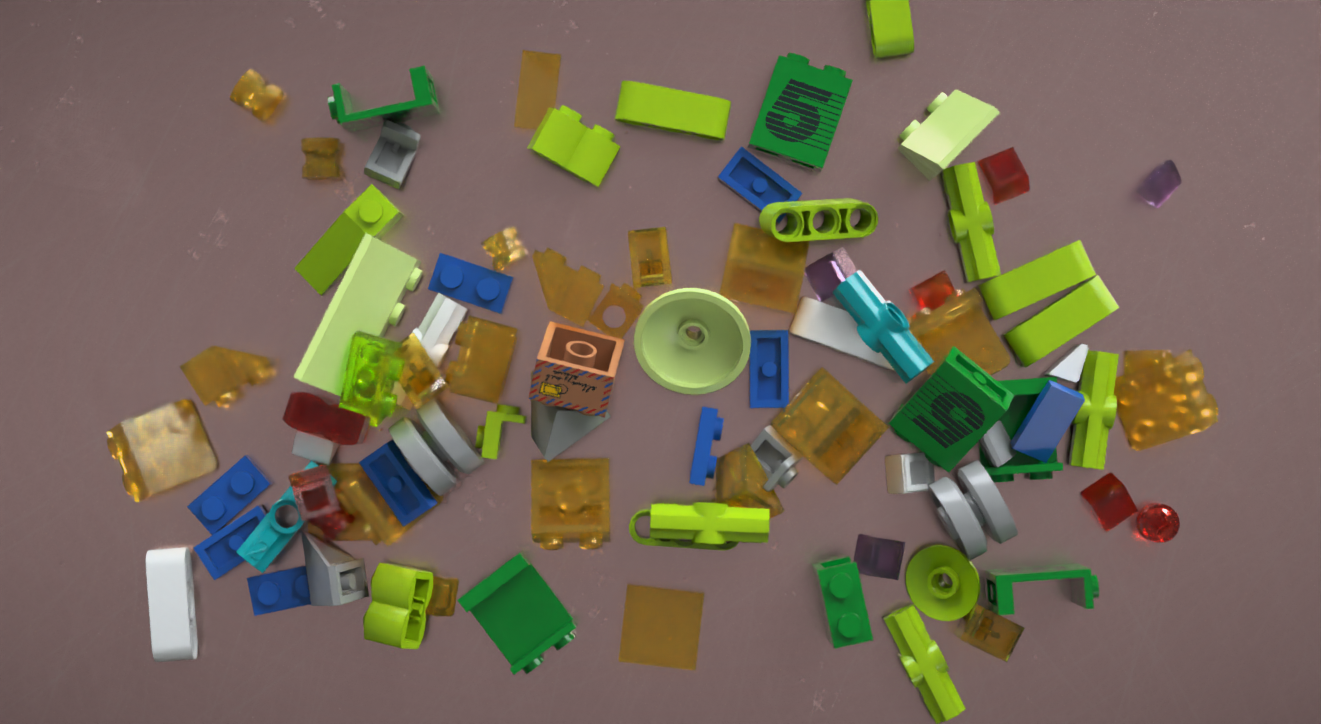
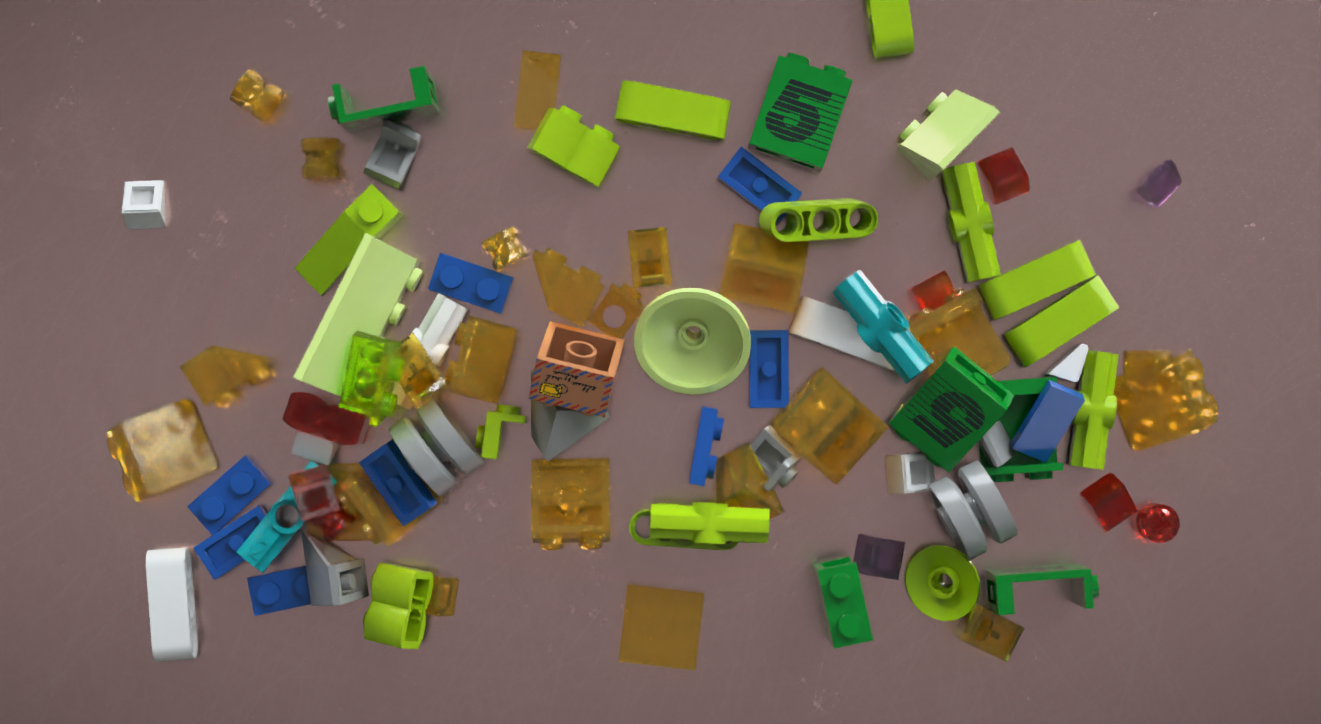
green panel [457,551,578,675] -> none
clear purple slope [803,247,857,302] -> none
lime piece [883,604,966,724] -> none
none -> white slope [122,180,166,229]

